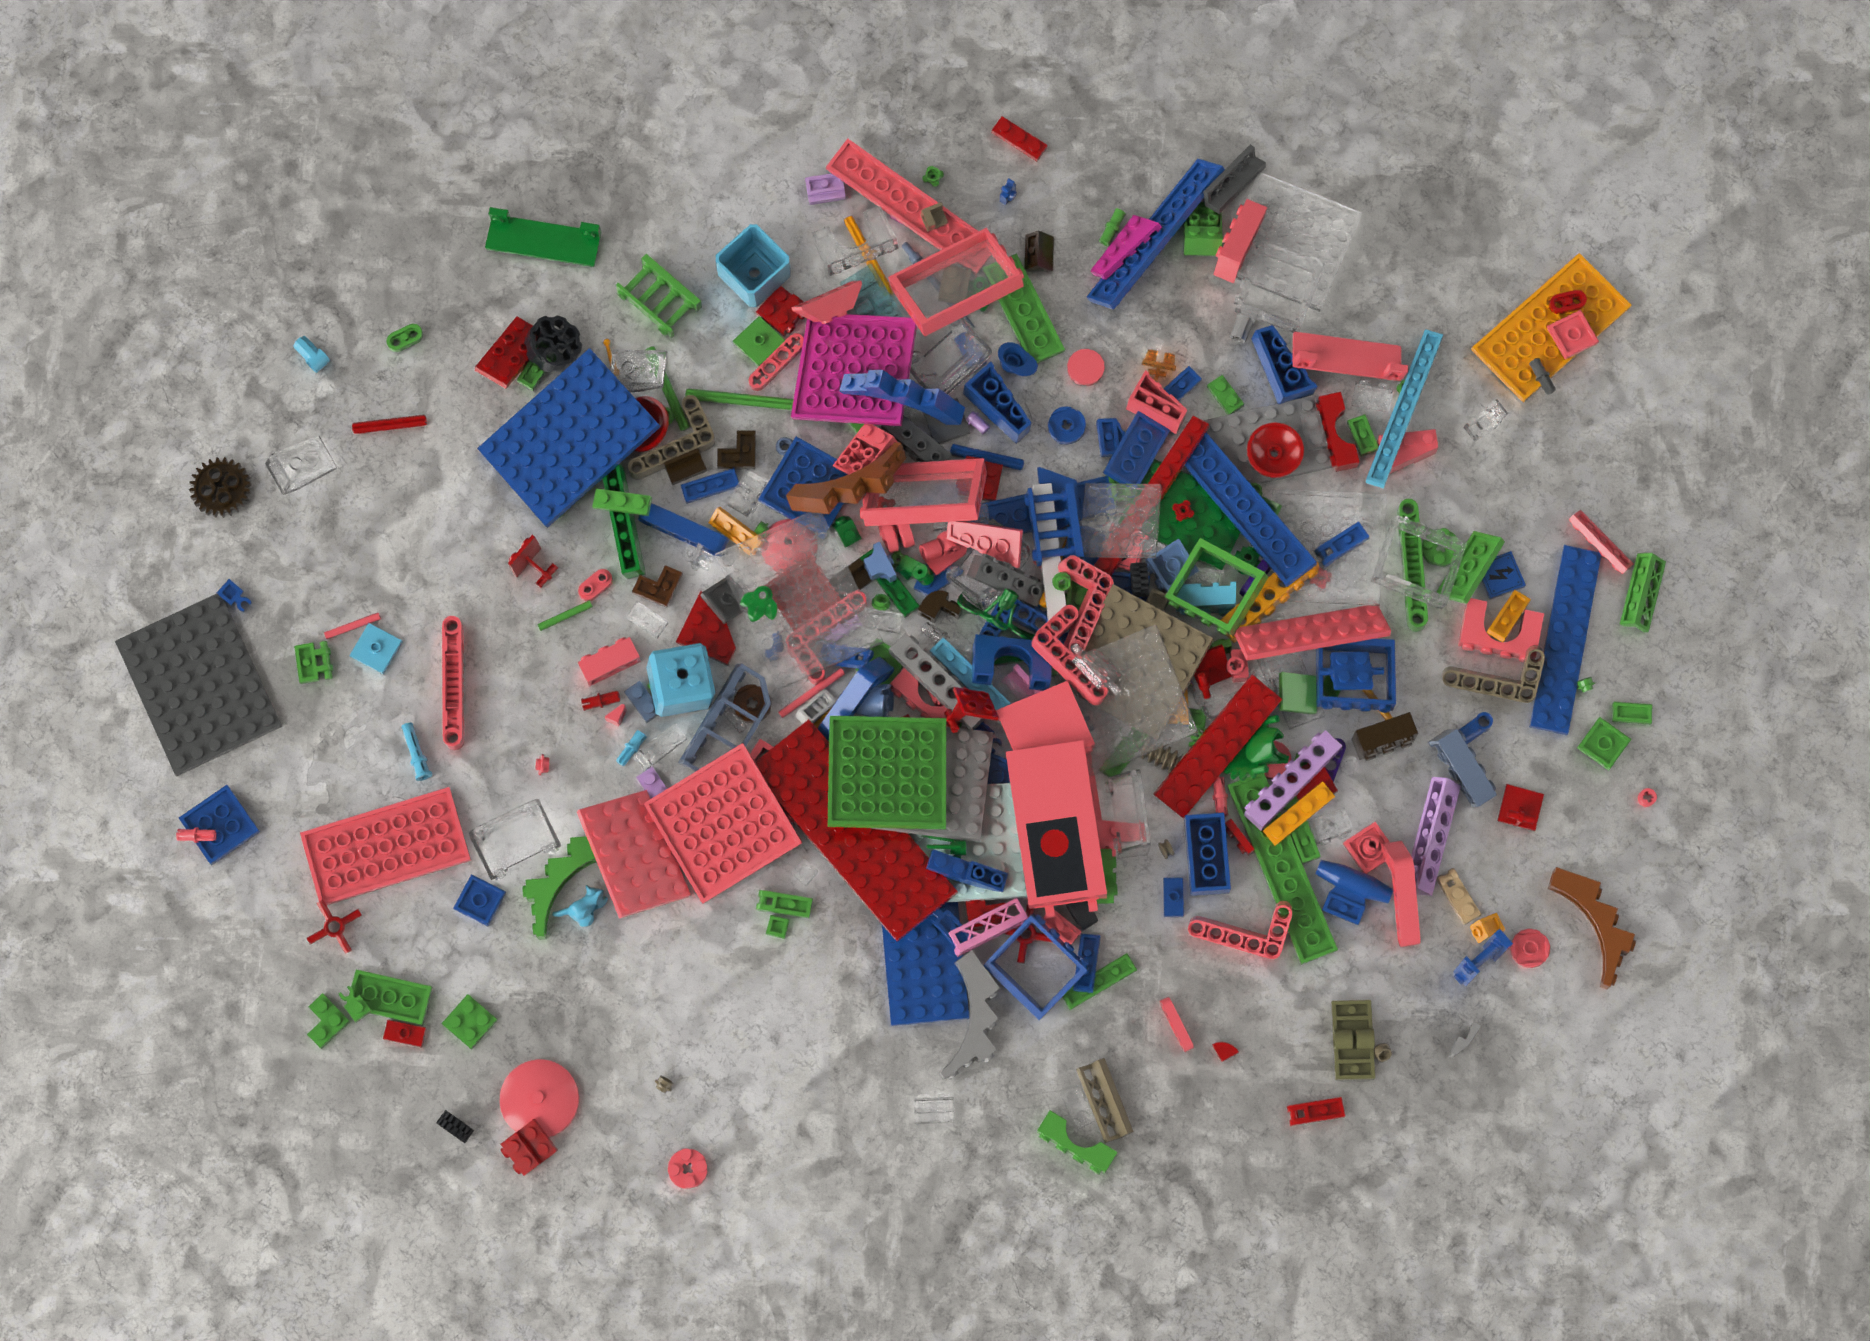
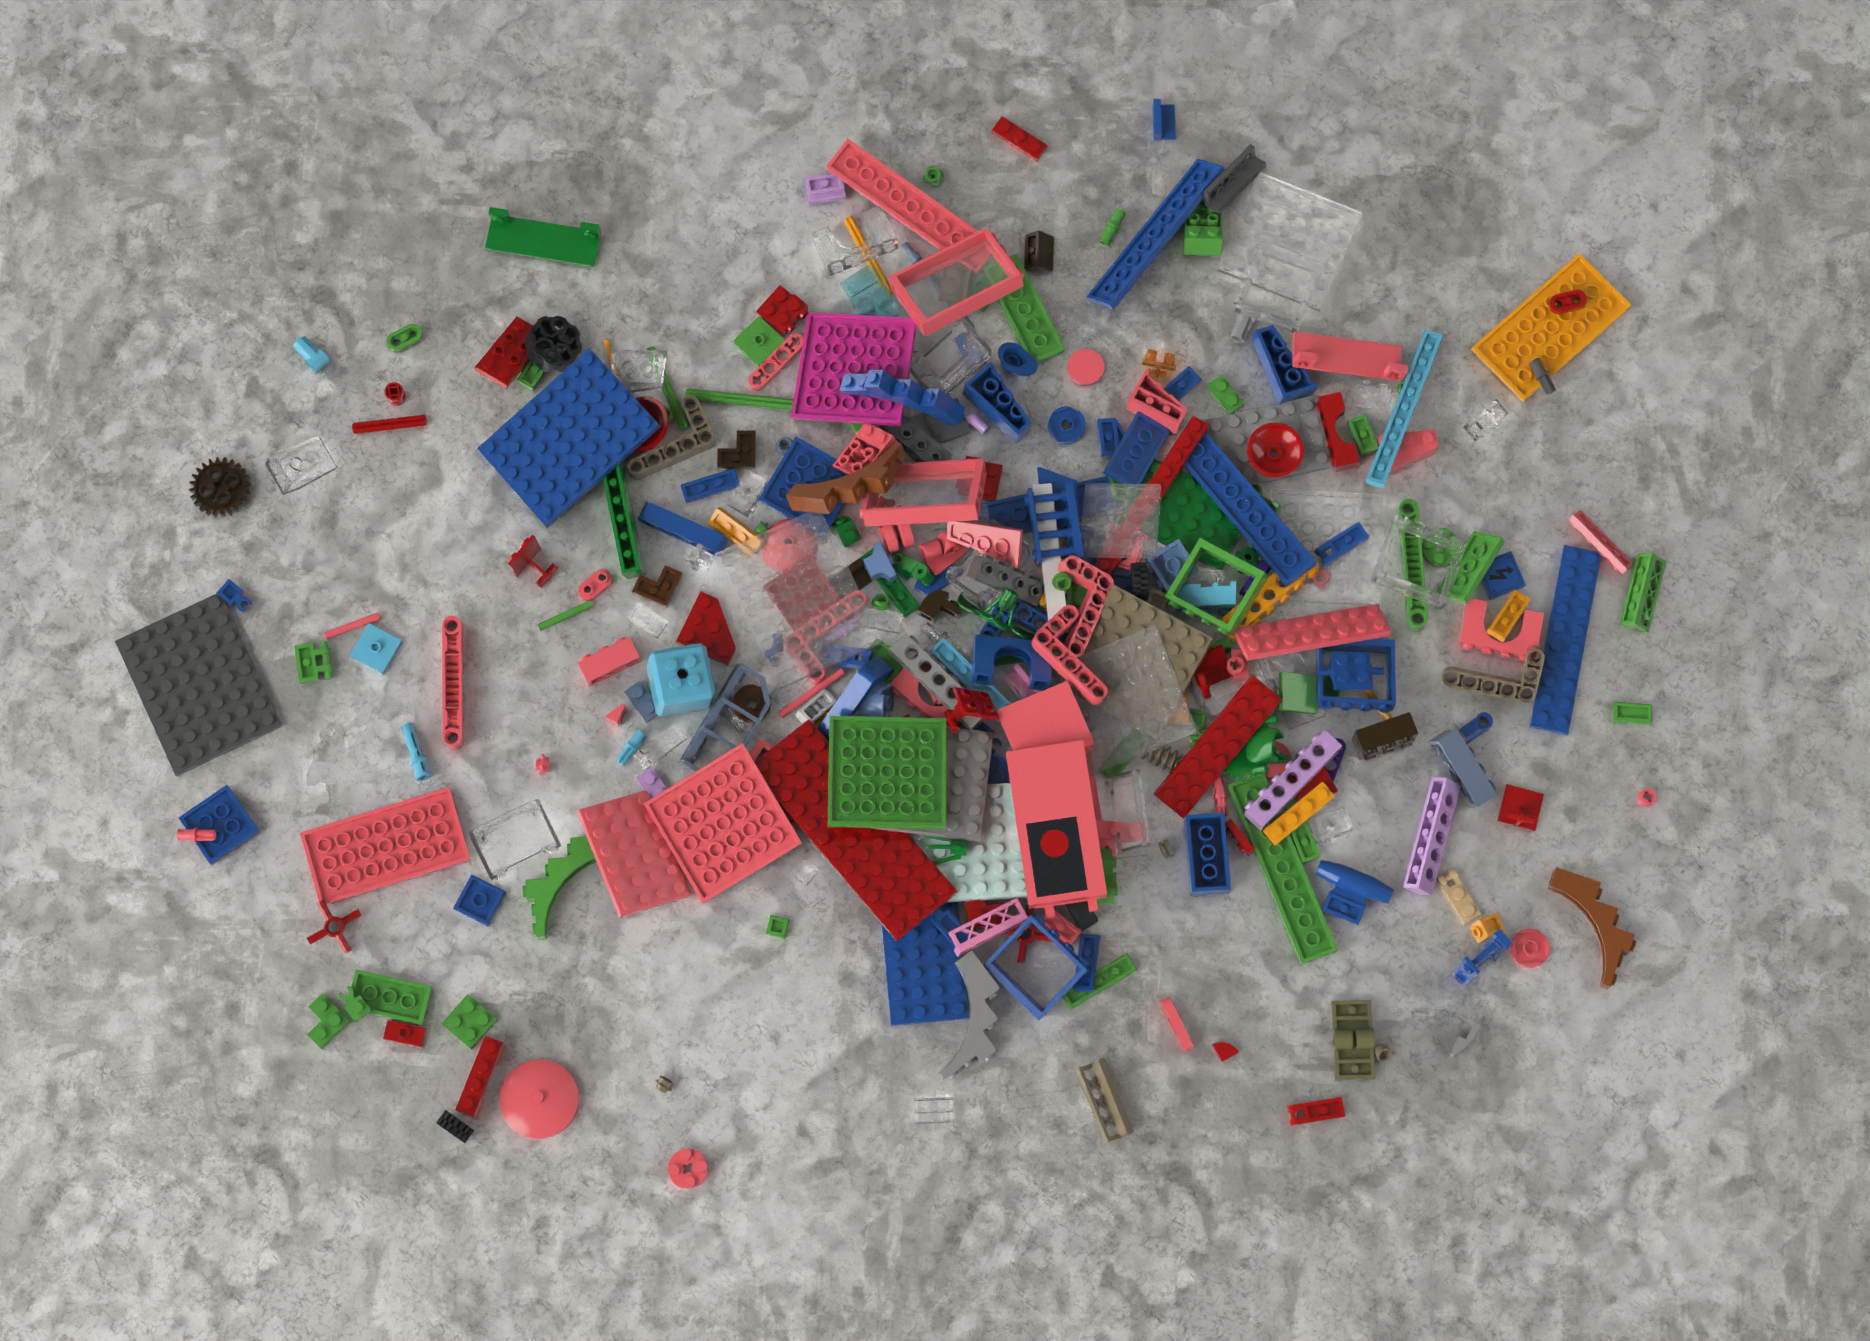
red plate [500,1119,558,1176] -> none
medium azure animal [552,885,608,927] -> none
red axle [581,691,620,711] -> none
bright green plate [592,489,652,516] -> none
bright green fence [616,254,702,338] -> none
dark brown panel [664,448,707,485] -> none
dark grey tile [700,575,748,624] -> none
medium azure plate [716,224,791,307] -> none
green plate [740,586,778,622] -> none
bright green plate [756,890,813,919] -> none
coral wedge [791,280,862,324] -> none
dark tan panel [920,202,948,232] -> none
blue slope [926,849,1008,892] -> none
blue axle [950,444,1024,470] -> none
blue plate [1000,178,1017,205] -> none
bright green arch [1037,1110,1117,1175] -> none
clear plate [1071,643,1121,696] -> none
dark pink wing [1090,215,1162,280] -> none
blue plate [1163,878,1184,917] -> none
red plate [1172,500,1194,521] -> none
coral beam [1188,901,1293,959] -> none
coral wedge [1213,199,1267,283] -> none
coral plate [1343,821,1389,874] -> none
coral beam [1382,841,1421,947] -> none
coral plate [1547,310,1599,359] -> none
bright green plate [1577,677,1595,692] -> none
bright green plate [1577,717,1631,771] -> none
none -> red wheel [385,382,406,406]
none -> red arch [455,1036,506,1119]
none -> blue panel [1152,99,1176,140]

